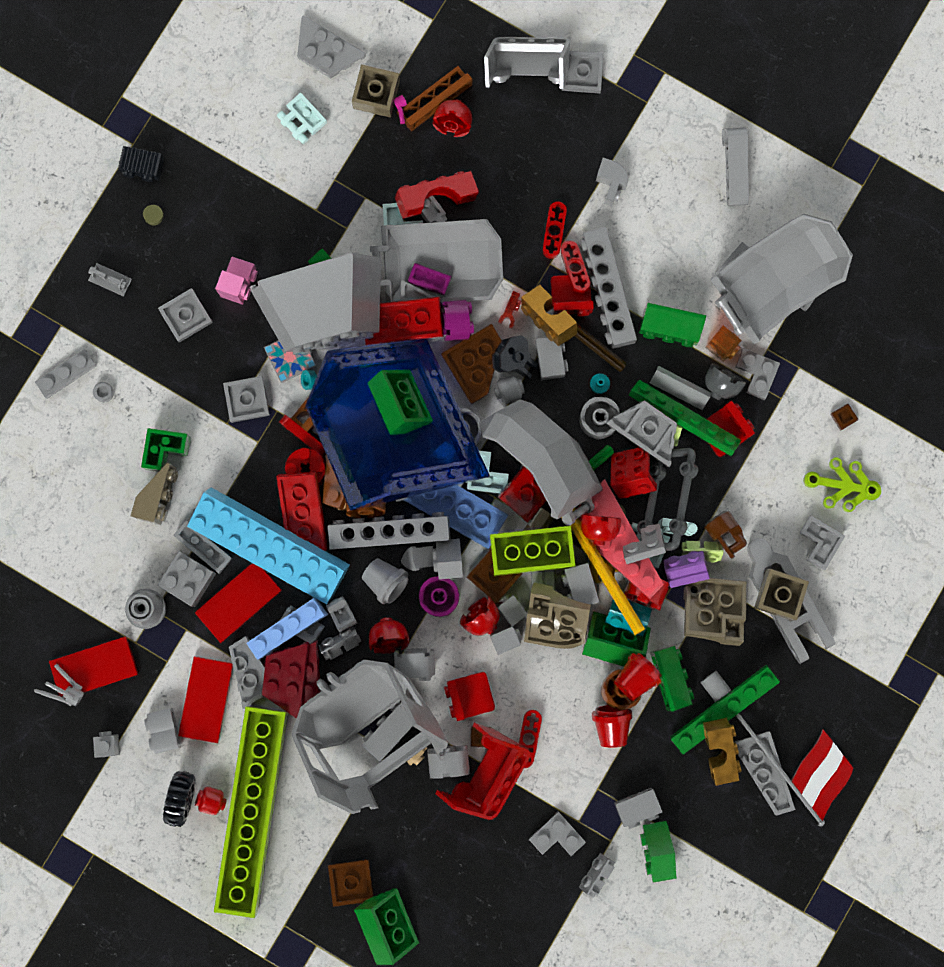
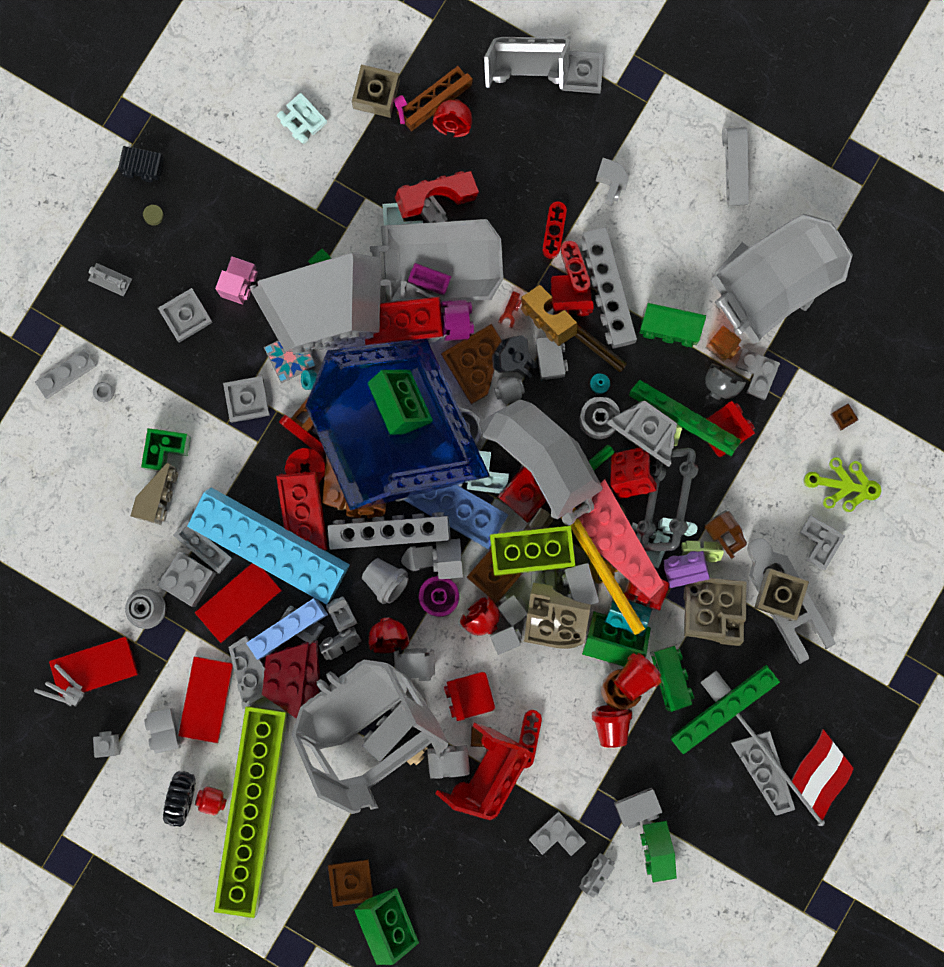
light grey wing [297,15,366,79] -> none
red cylinder [581,515,621,545] -> none
light grey plate [623,523,666,564] -> none
light grey tile [650,366,712,410] -> none
pearl gold arch [703,718,741,786] -> none

